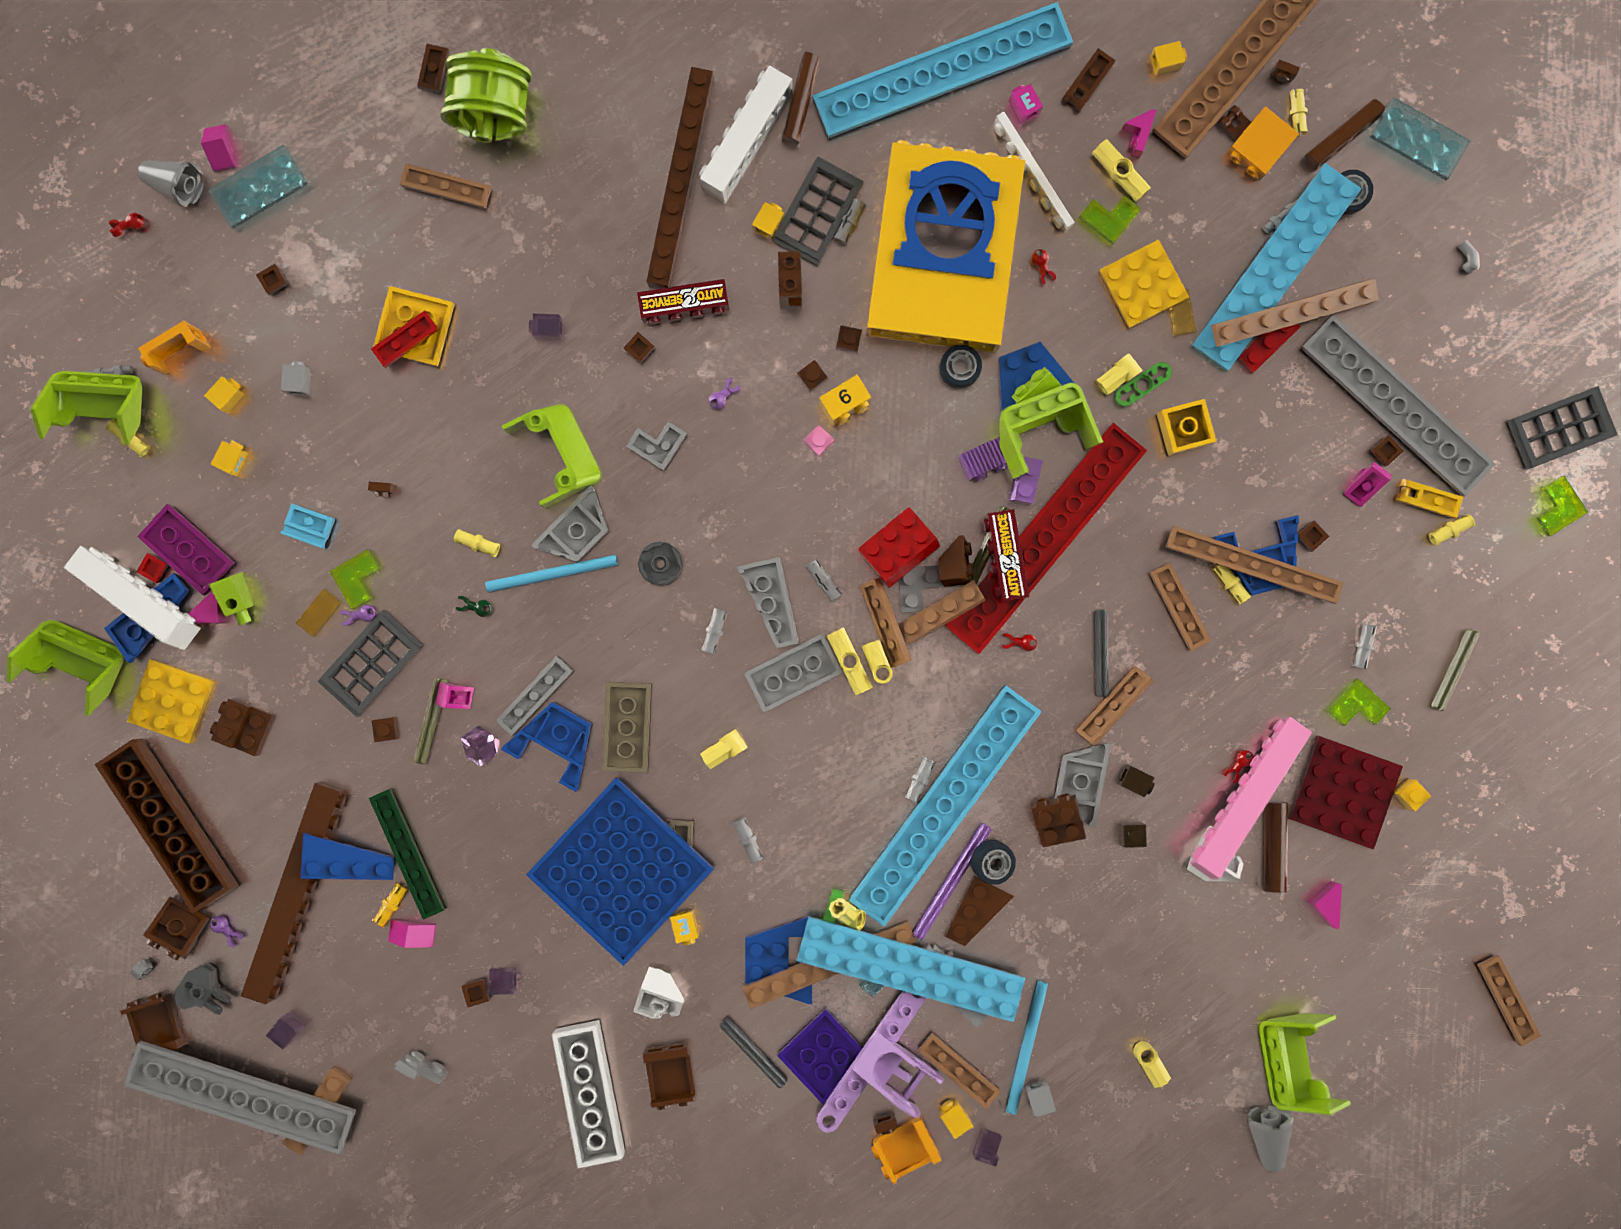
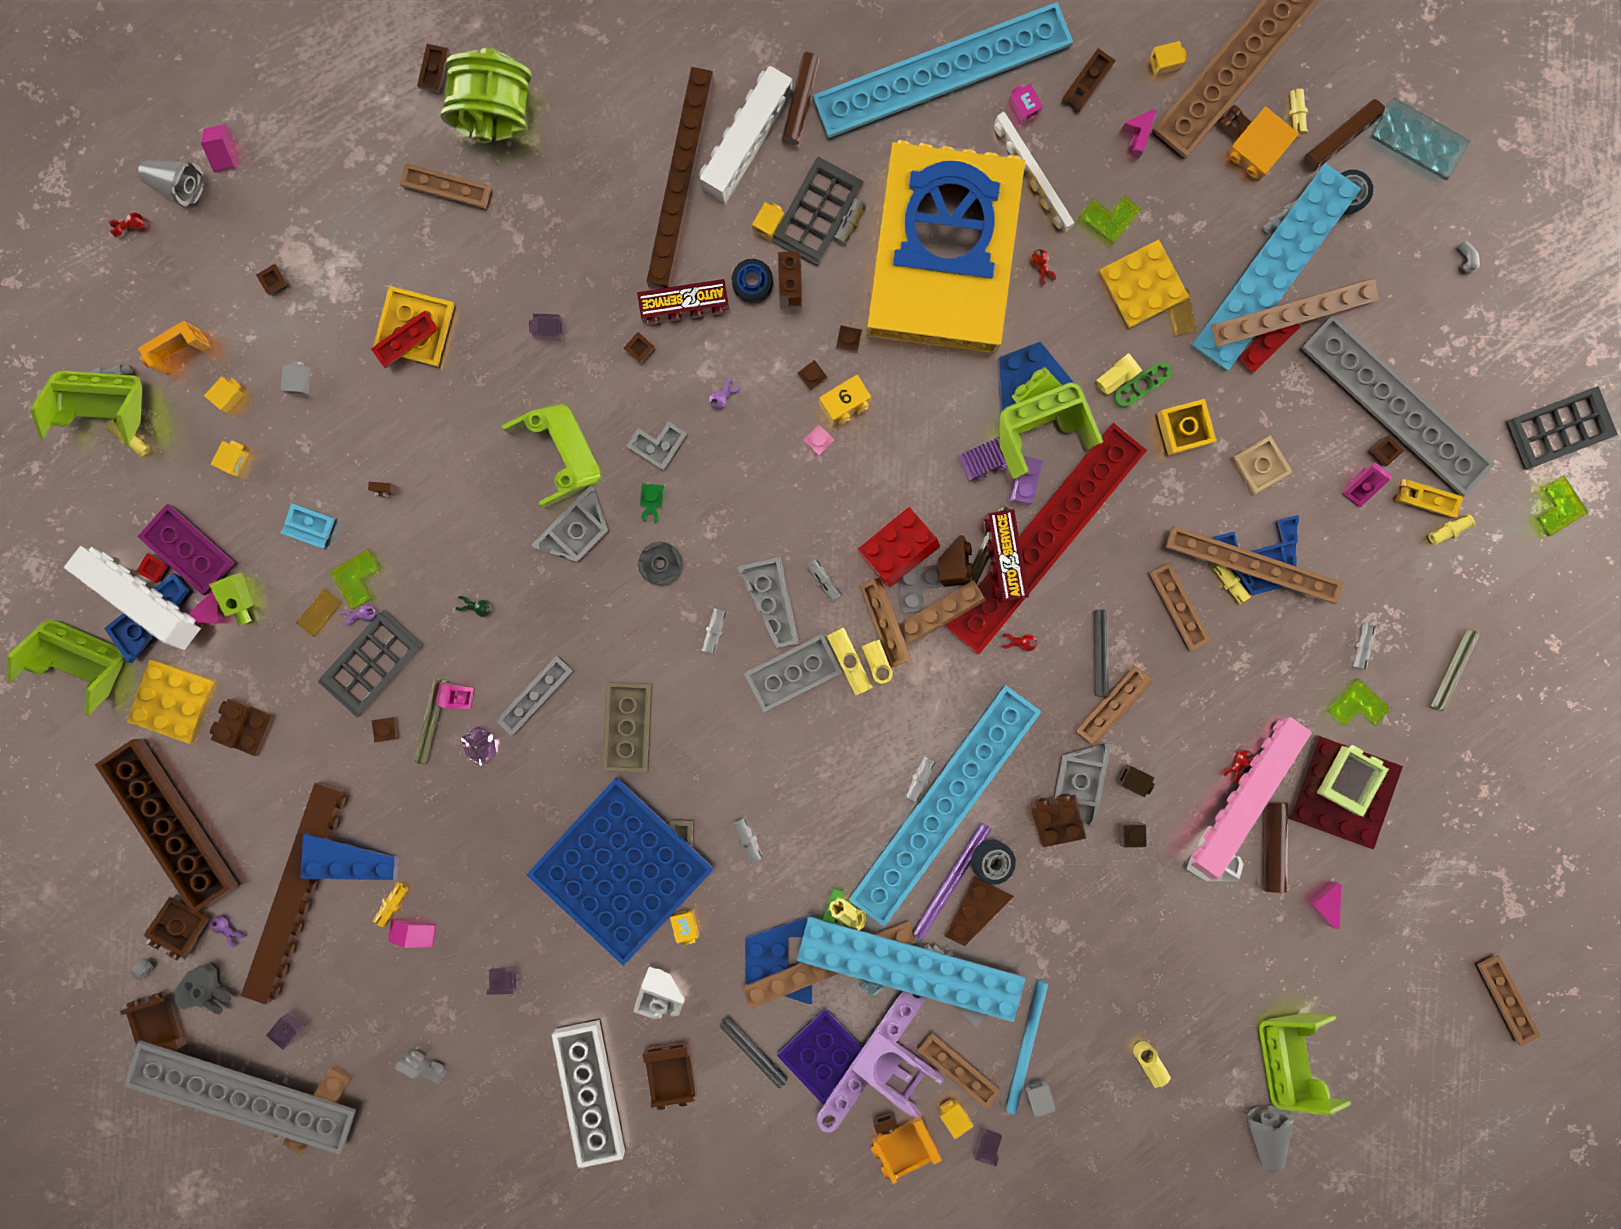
clear light blue plate [208,145,308,229] -> none
dark green plate [369,788,445,920] -> none
light yellow pin [454,529,500,557] -> none
reddish brown plate [461,978,491,1008] -> none
medium azure piece [485,555,618,592] -> none
blue wing [501,702,592,792] -> none
light yellow piece [700,729,748,770] -> none
wheel [939,344,982,389] -> none
light yellow piece [1092,139,1151,202] -> none
reddish brown plate [1271,59,1300,83] -> none
reddish brown plate [1298,520,1330,552] -> none
yellow brick [1393,778,1432,811] -> none
none -> green plate [640,484,664,523]
none -> wheel [731,258,773,303]
none -> tan tile [1231,435,1293,496]
none -> window [1317,745,1388,816]

